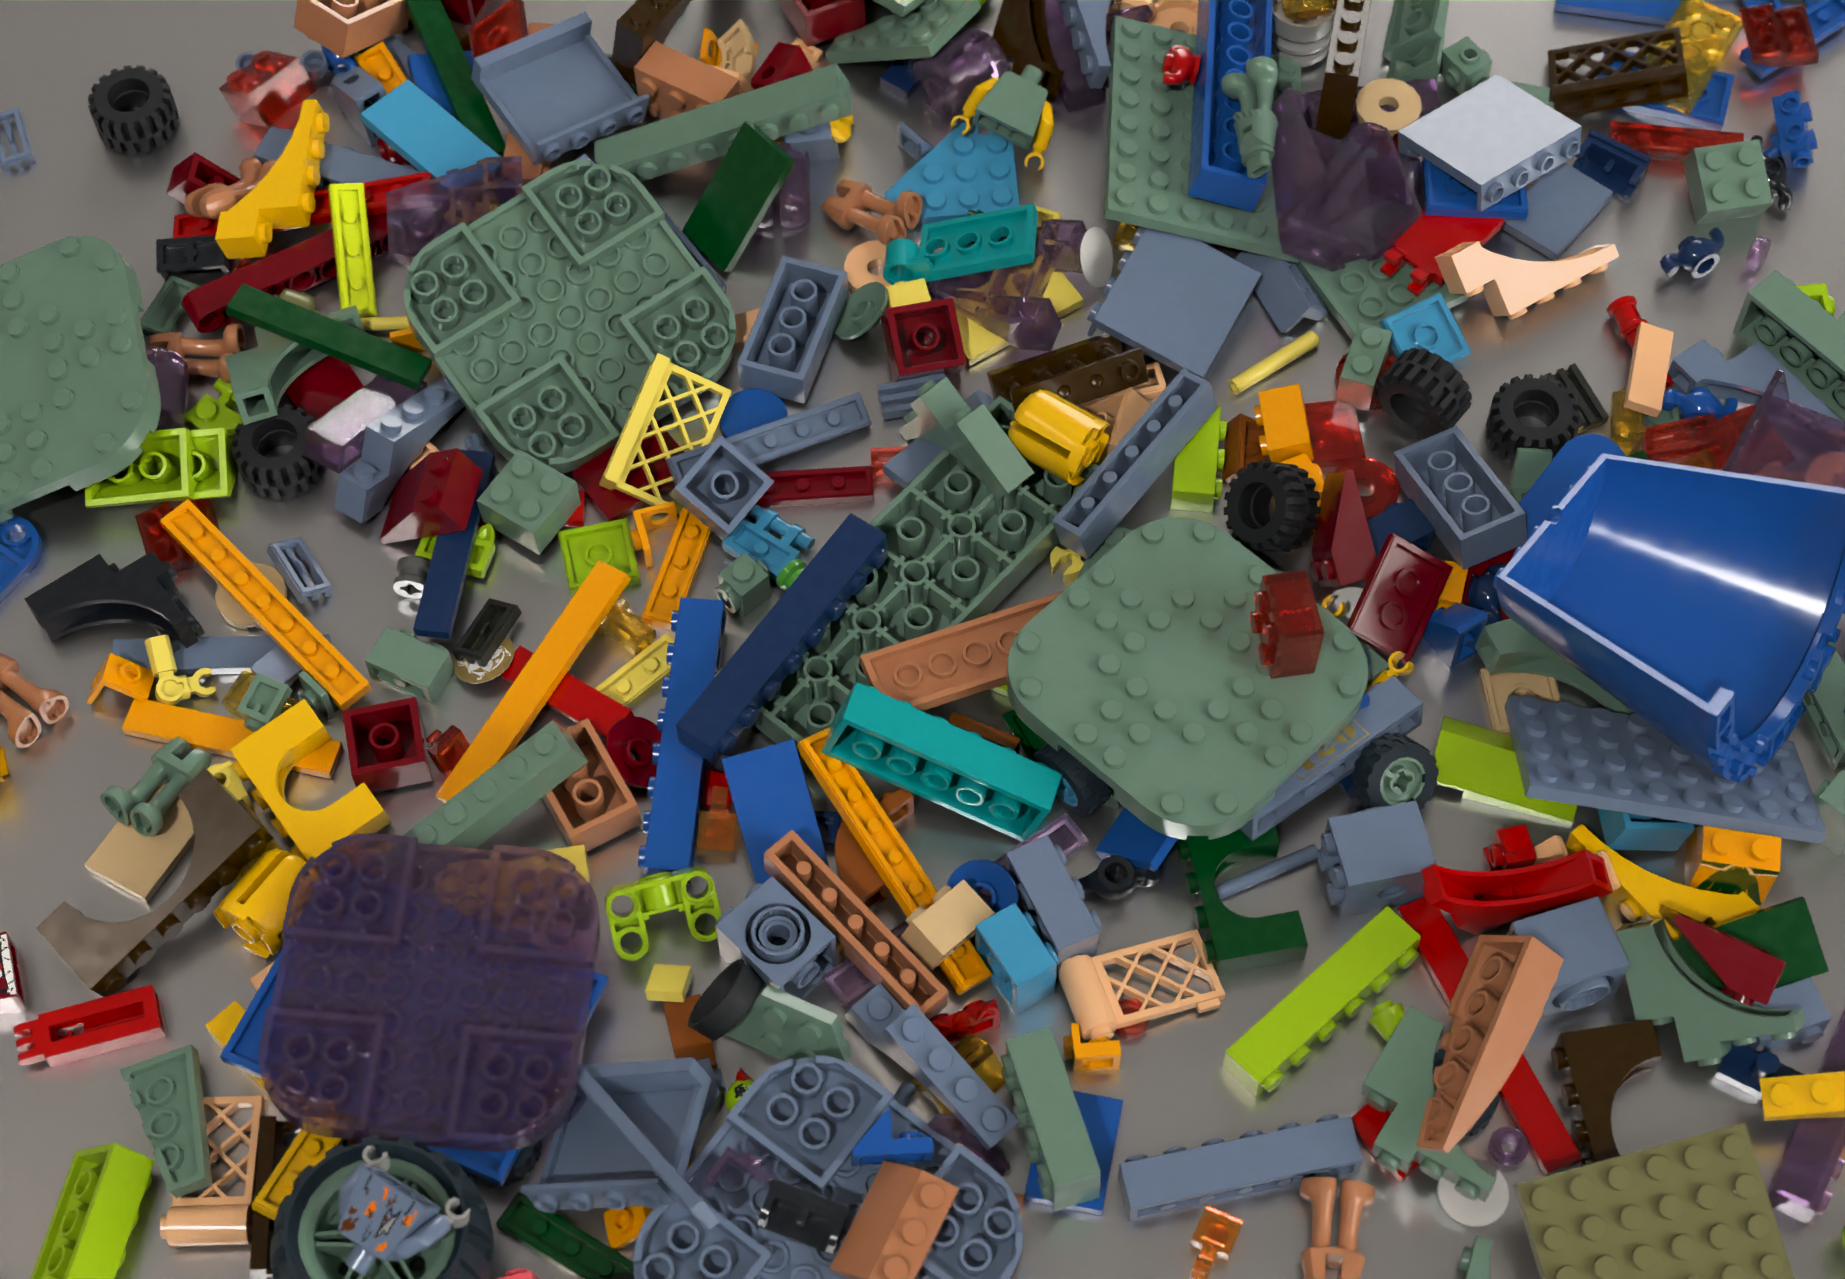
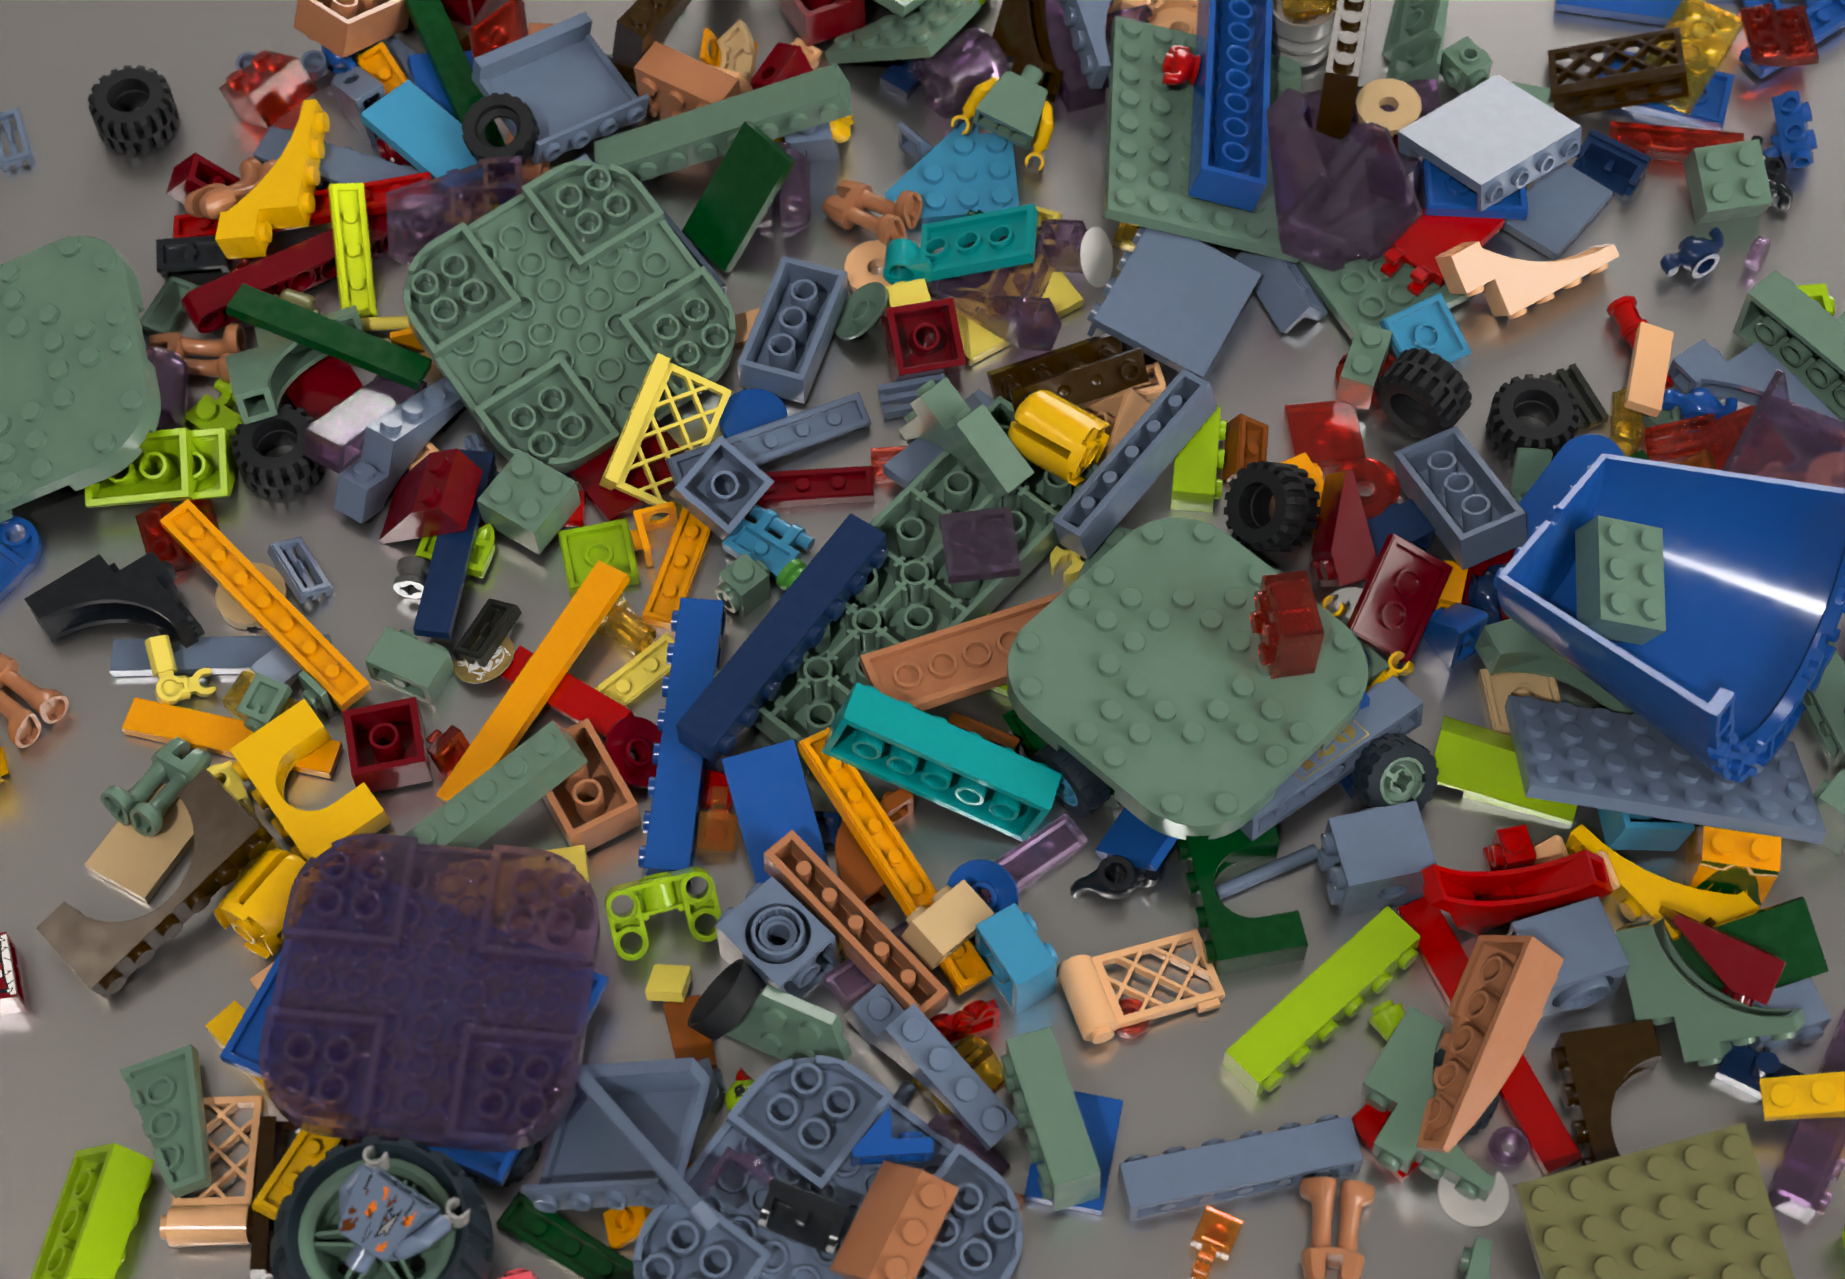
red hinge [13,984,166,1067] -> none
light orange bracket [86,653,154,704] -> none
sand blue brick [1005,835,1102,968] -> none
light orange bracket [1063,1023,1121,1073] -> none
sand green piece [1221,56,1279,178] -> none
light yellow piece [1228,330,1320,395] -> none
light orange brick [1254,383,1314,463] -> none
none -> black tyre [461,93,540,171]
none -> clear purple plate [939,507,1021,584]
none -> sand green brick [1575,515,1666,645]

